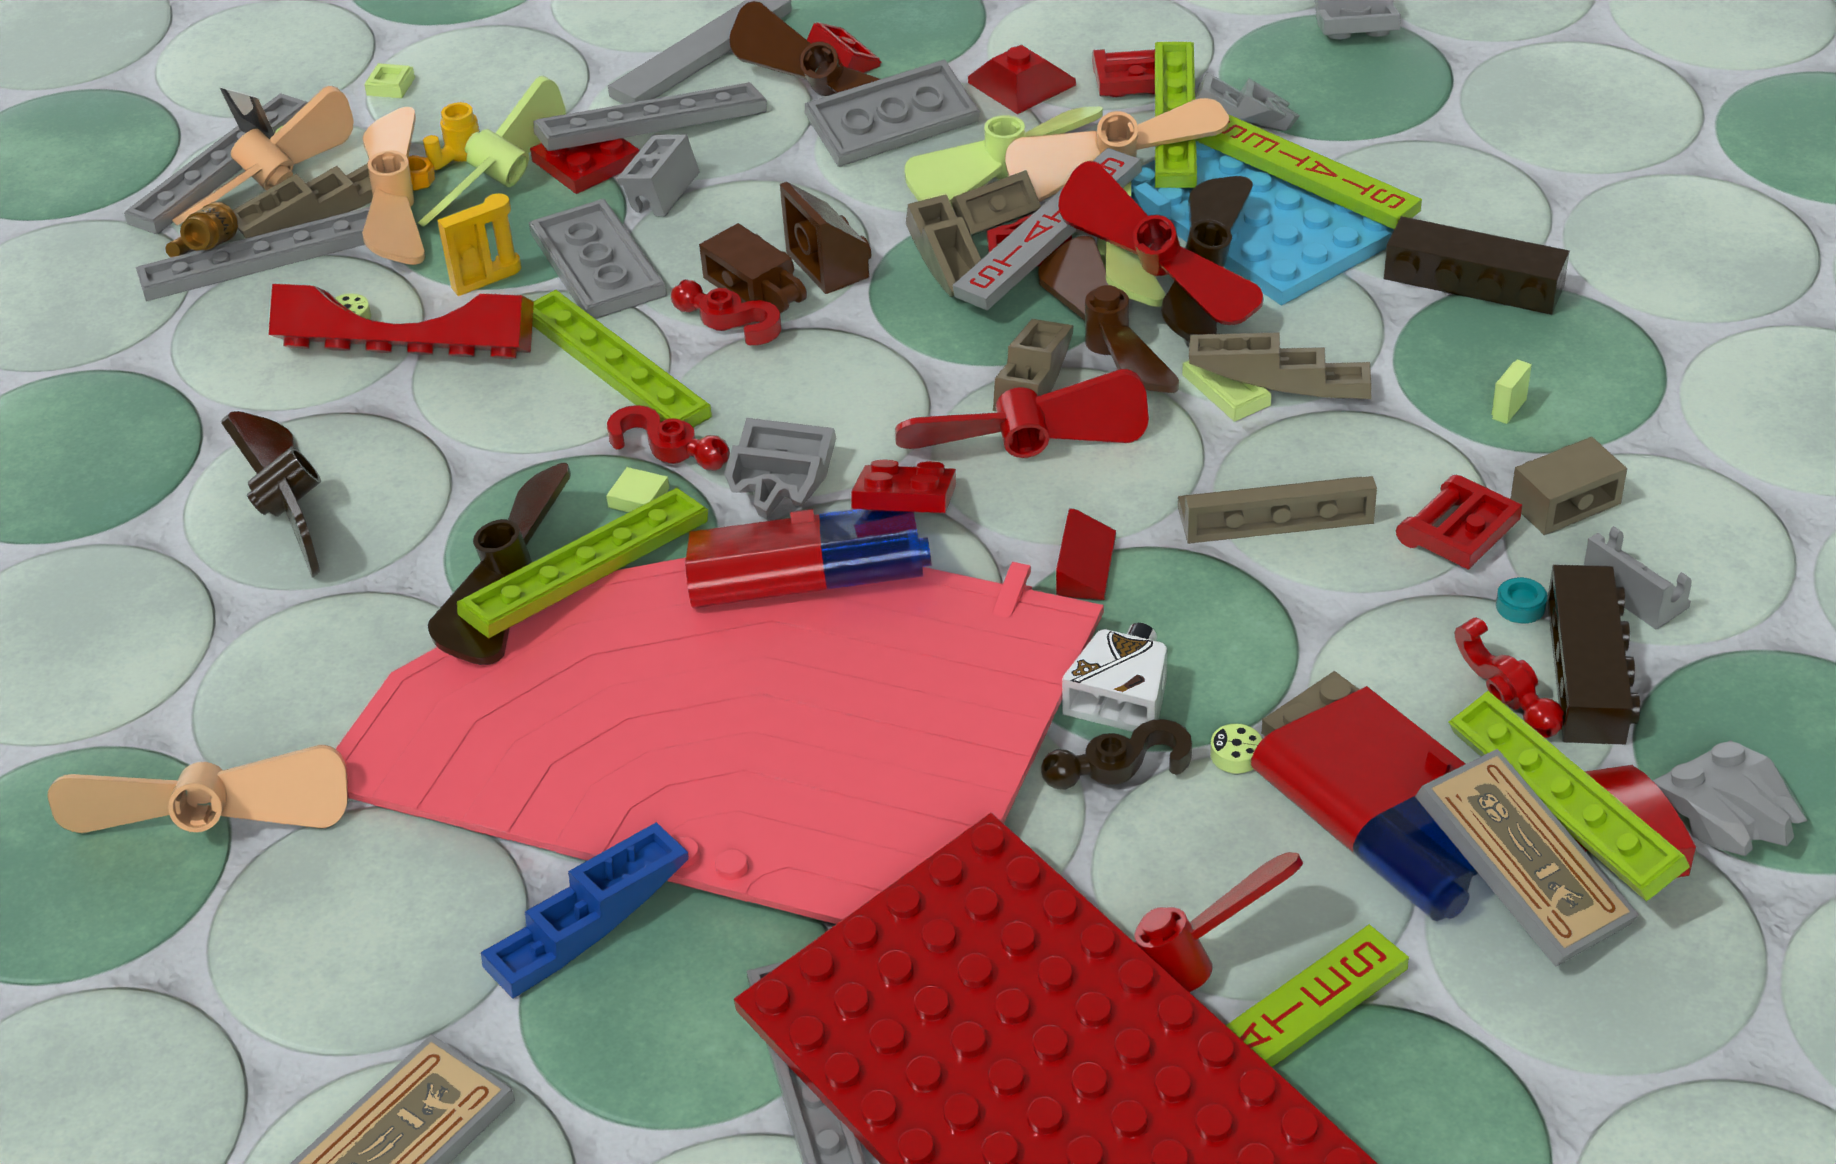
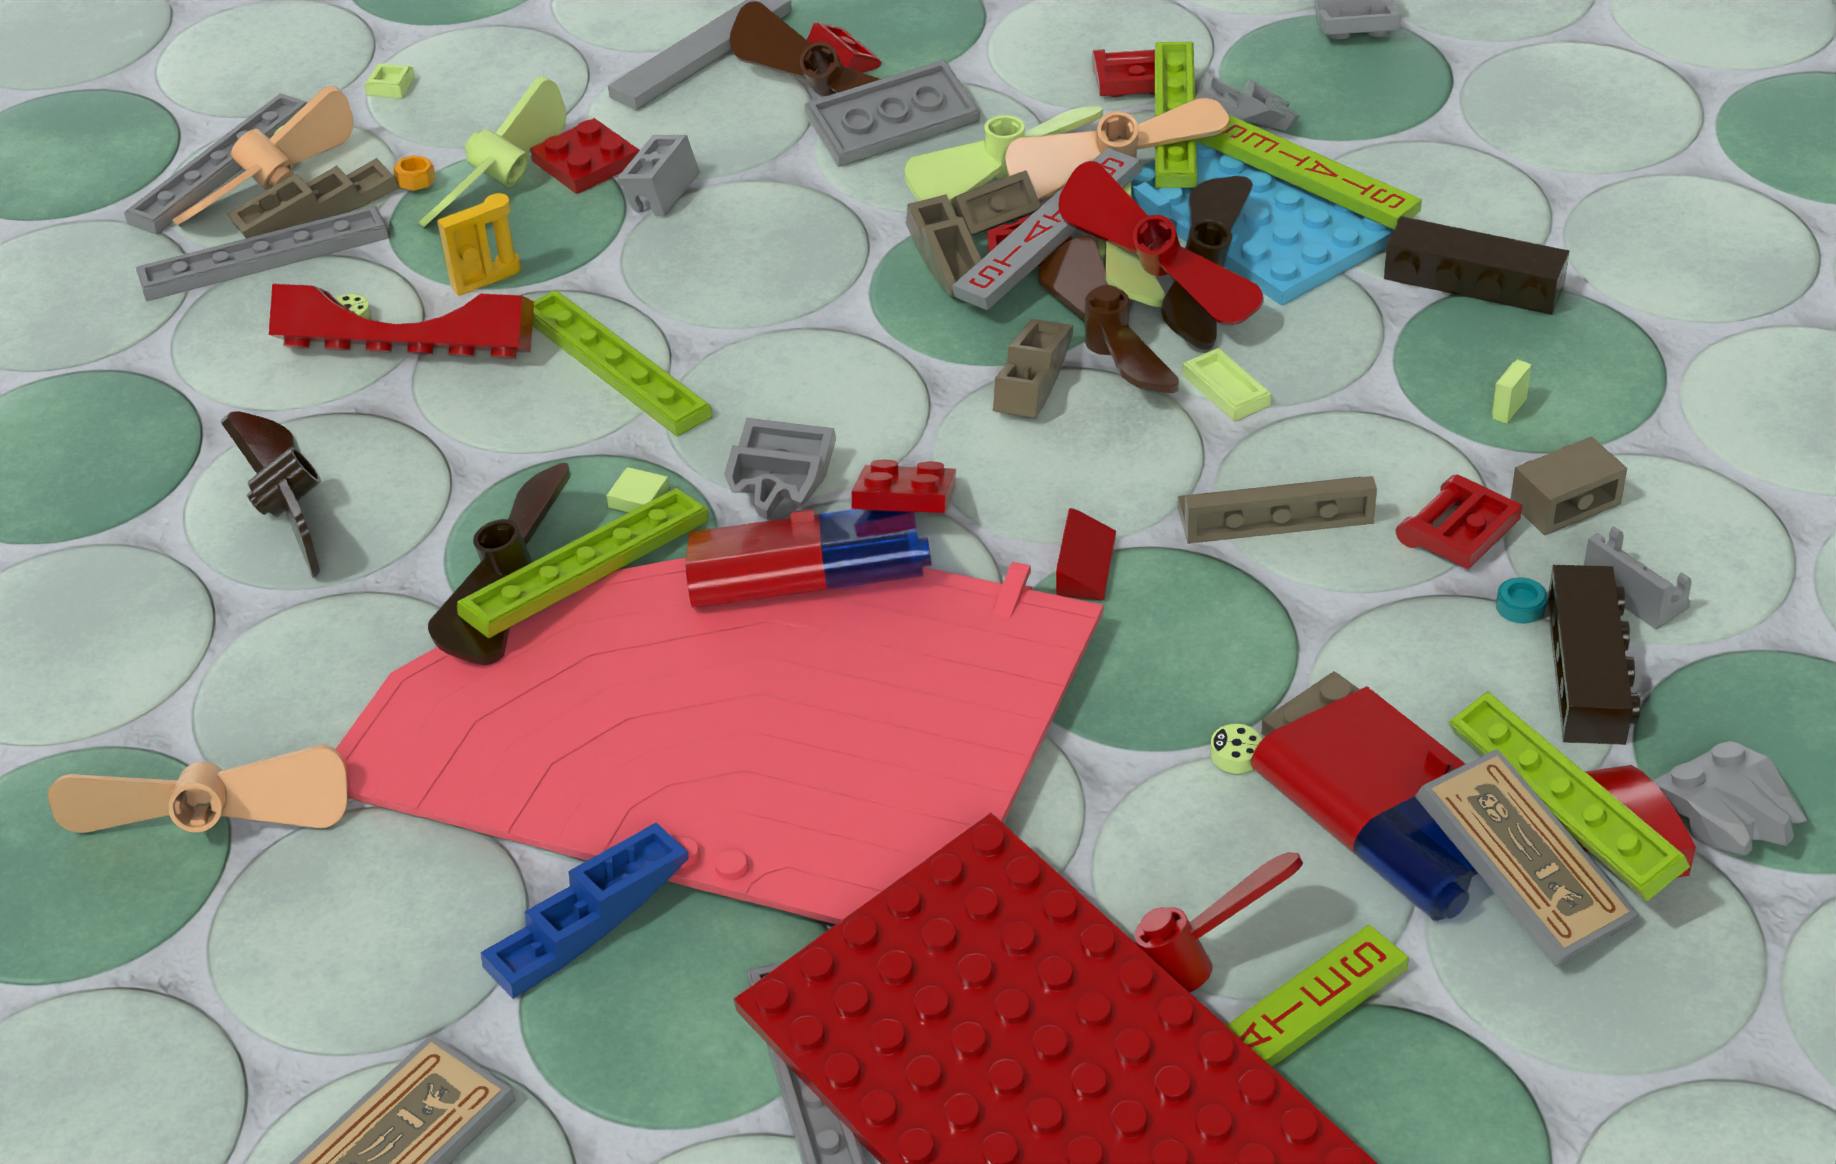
pearl gold piece [165,202,238,258] -> none
sticker [220,88,275,139] -> none
light nougat piece [362,107,425,265] -> none
yellow piece [423,102,480,171] -> none
light grey tile [529,199,666,319] -> none
light grey tile [534,82,767,151] -> none
red piece [607,405,730,471] -> none
red piece [671,279,781,345] -> none
reddish brown brick [699,223,807,313] -> none
reddish brown slope [780,182,872,294] -> none
red piece [895,369,1149,458] -> none
red slope [968,45,1076,114] -> none
dark brown piece [1041,719,1192,790] -> none
white torso [1062,623,1167,732] -> none
dark tan slope [1189,333,1371,399] -> none
red piece [1454,617,1564,738] -> none

